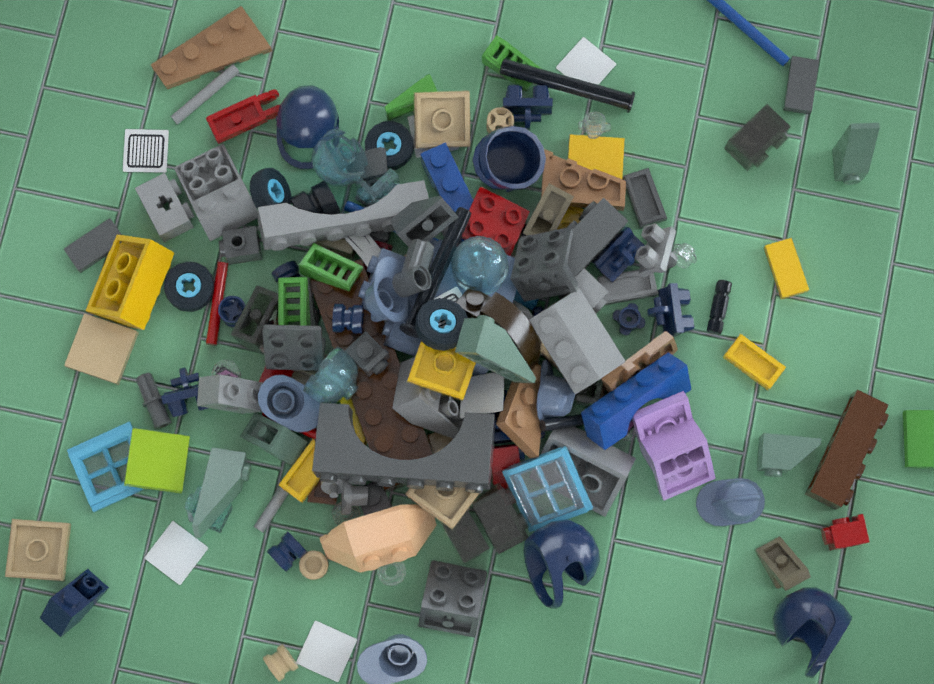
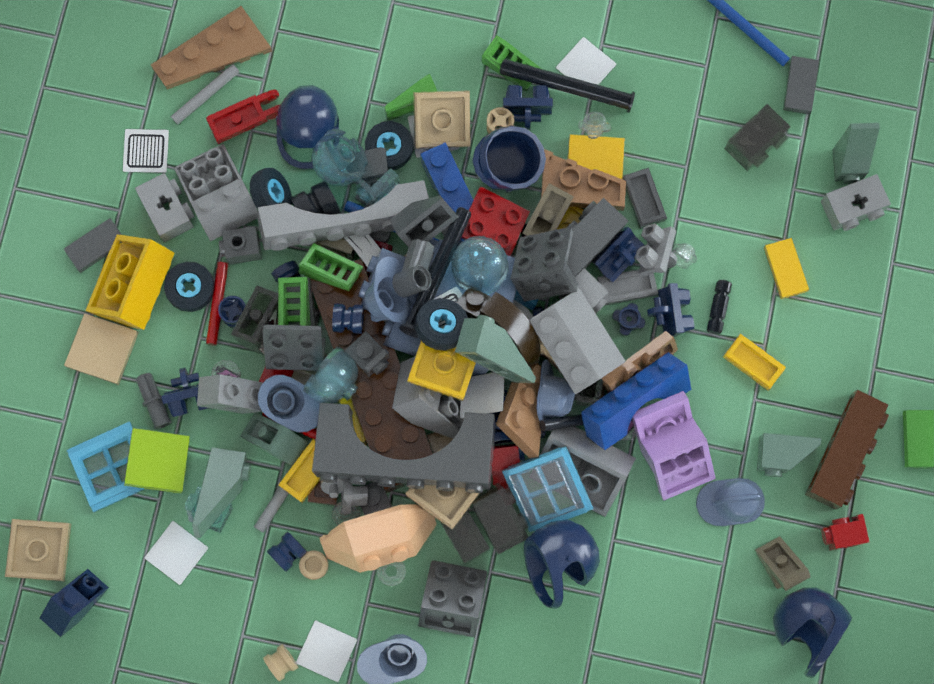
none -> light grey brick [821,174,891,231]

